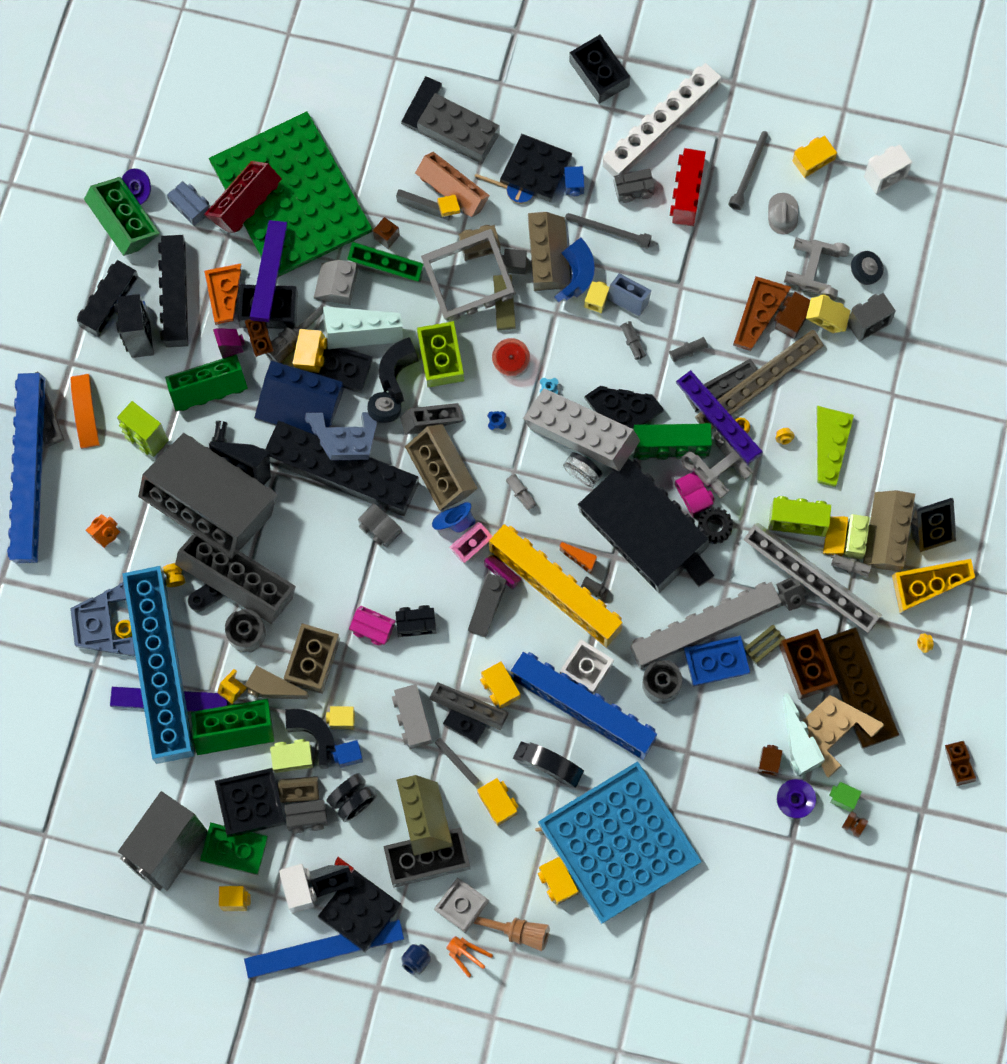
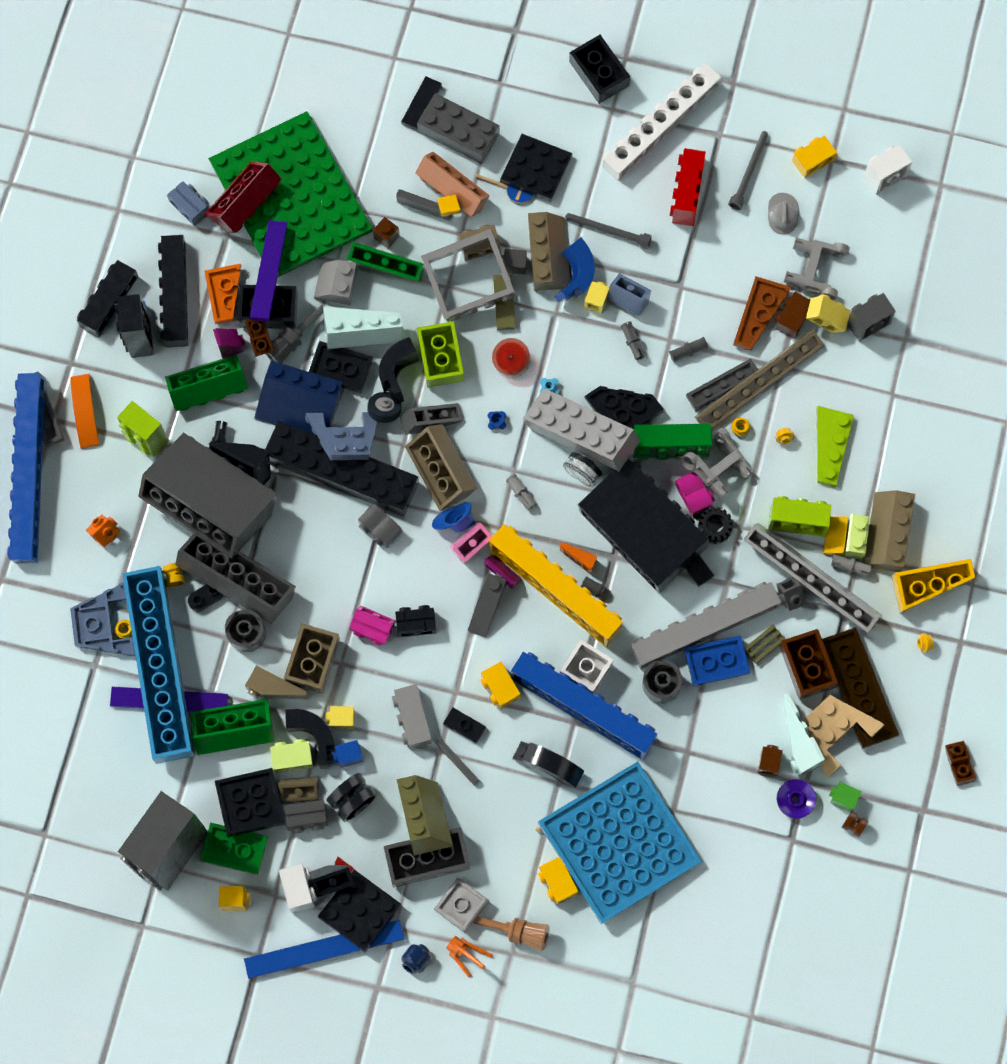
green slope [84,177,160,256] -> none
dark purple dish [122,168,151,205] -> none
yellow panel [217,669,246,704] -> none
yellow brick [293,329,327,373] -> none
dark grey tile [429,682,509,730] -> none
yellow brick [477,778,519,826] -> none
blue brick [564,166,584,197] -> none
dark grey brick [613,169,655,203] -> none
dark purple tile [676,370,763,465] -> none
black wheel [851,251,884,285] -> none
black slope [911,498,956,552] -> none

